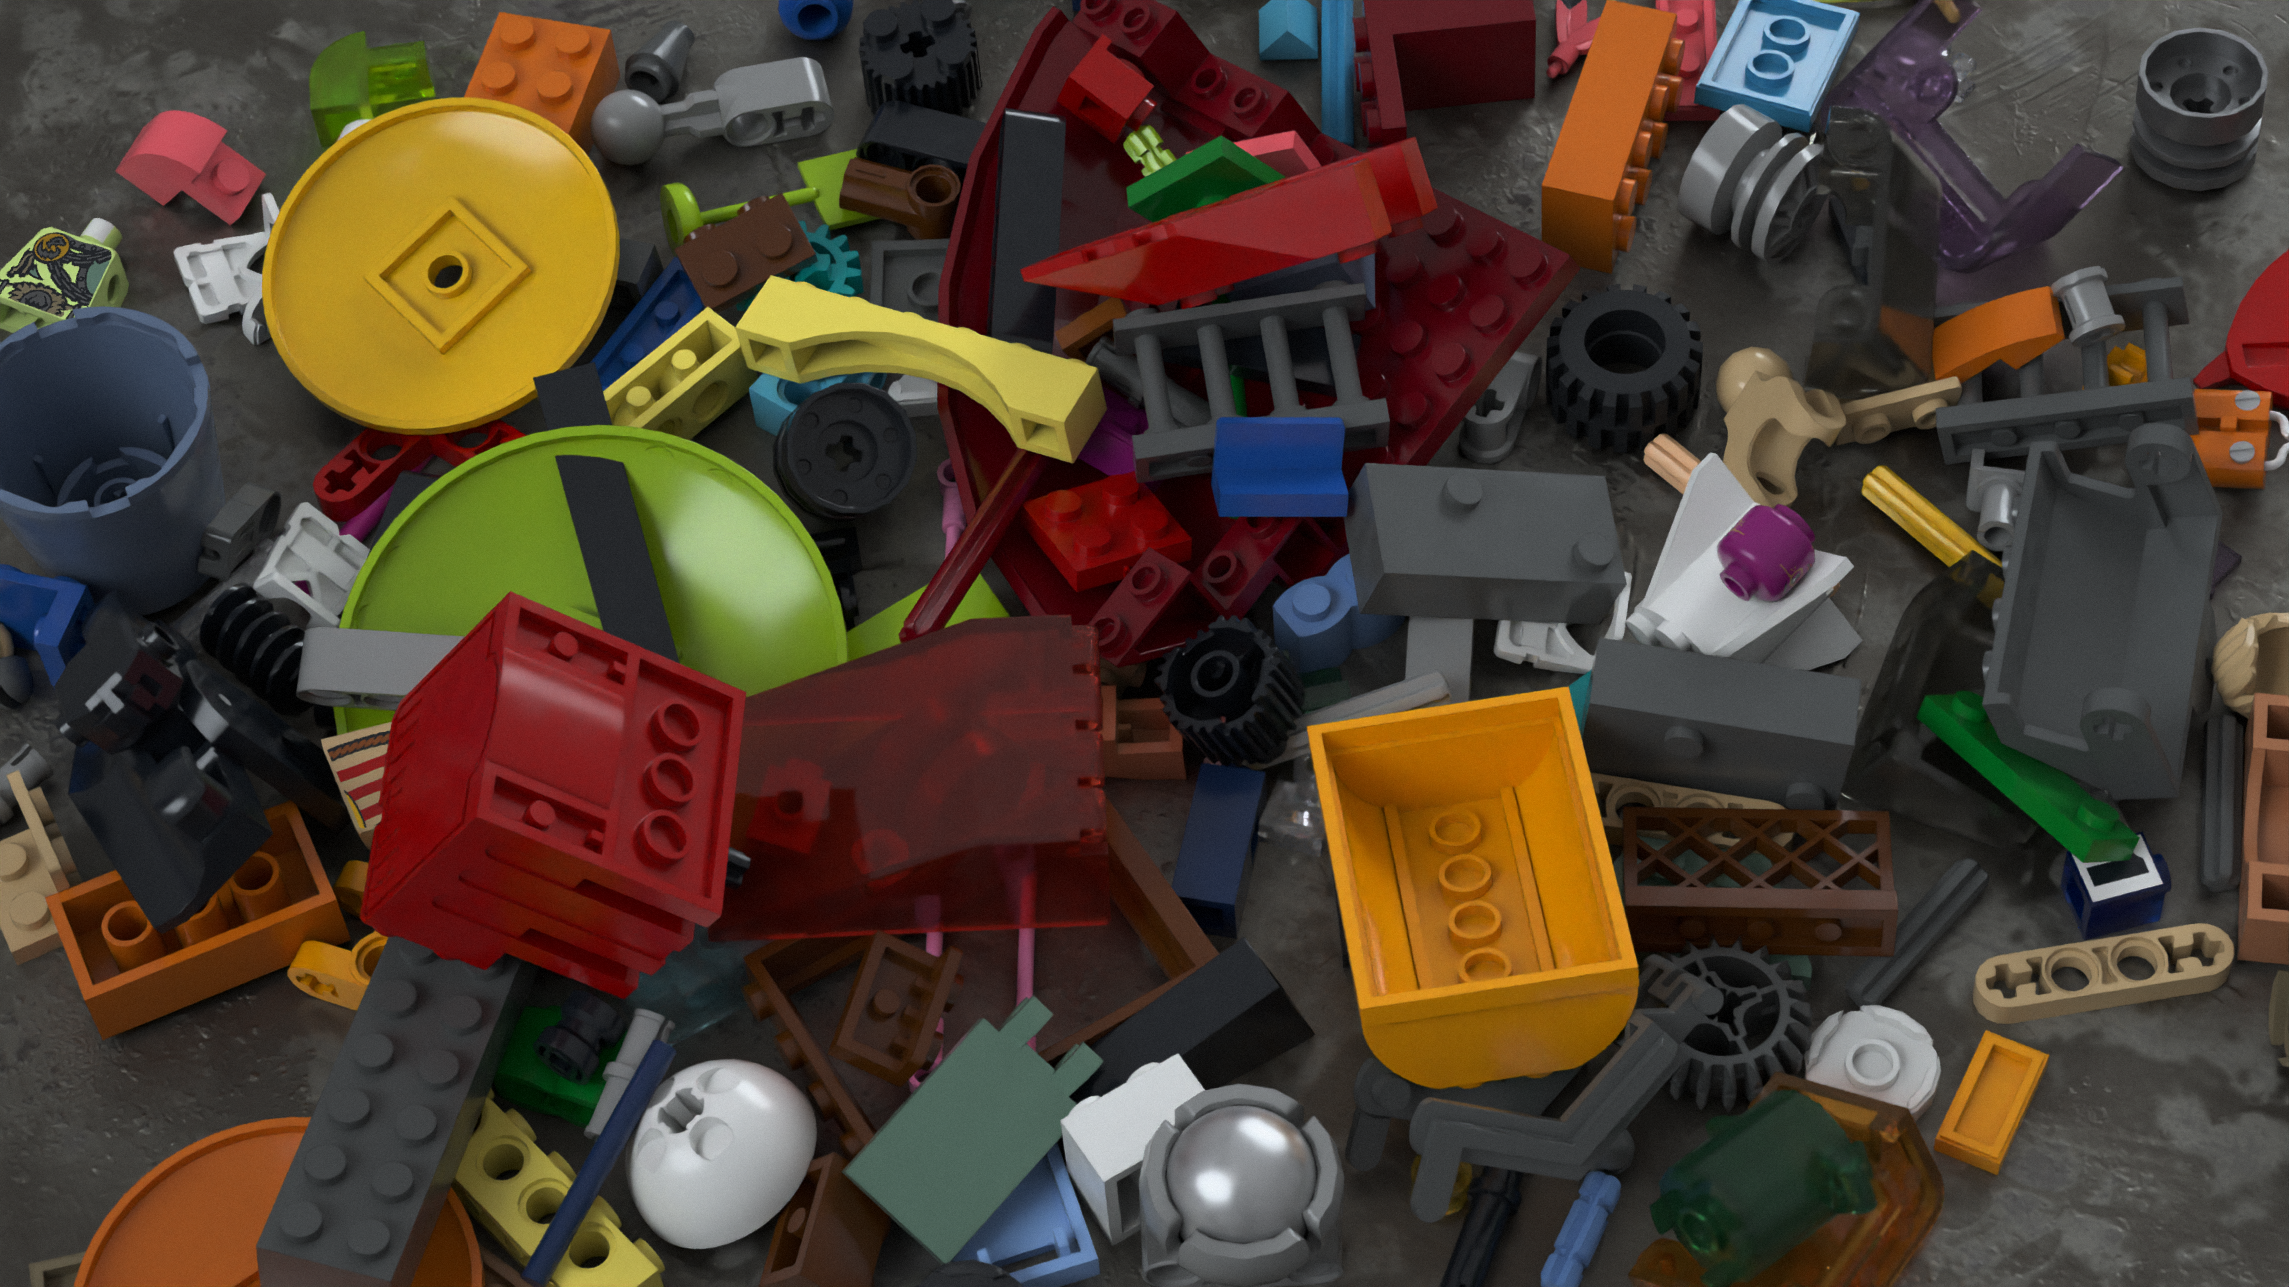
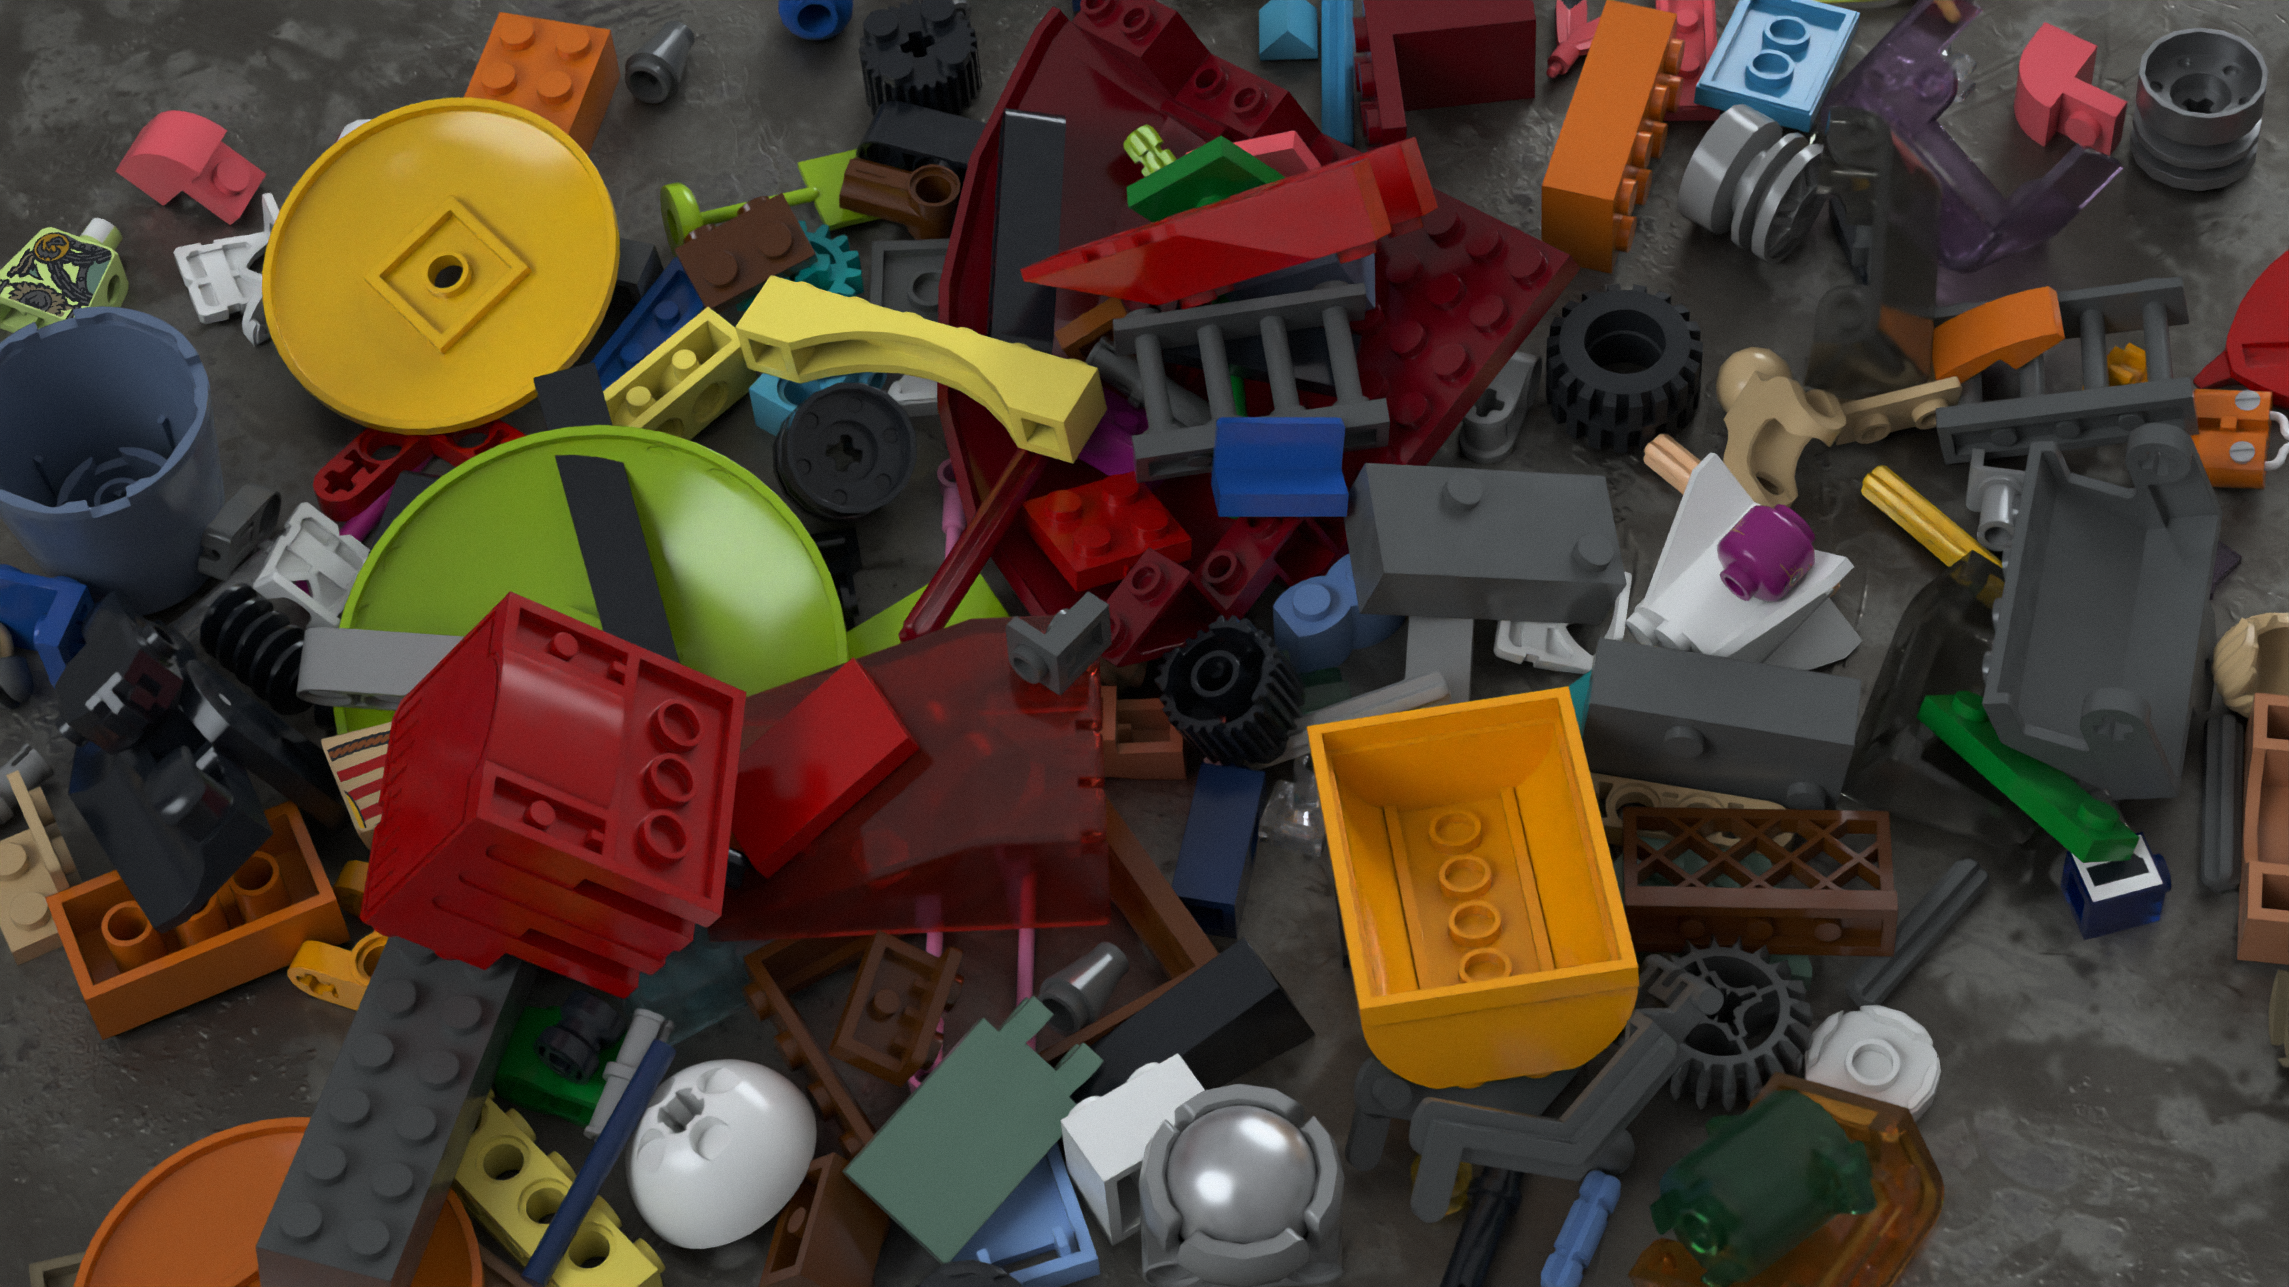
clear neon green brick [309,31,435,147] -> none
light grey beam [590,57,834,165] -> none
red brick [1057,34,1158,144] -> none
light orange tile [1933,1030,2050,1175] -> none
tan beam [1973,923,2235,1024] -> none
light grey bush [2051,266,2126,347] -> none
none -> red tile [731,657,920,879]
none -> dark grey bracket [1005,591,1112,696]
none -> dark grey cone [1037,942,1129,1037]
none -> coral brick [2014,22,2128,156]

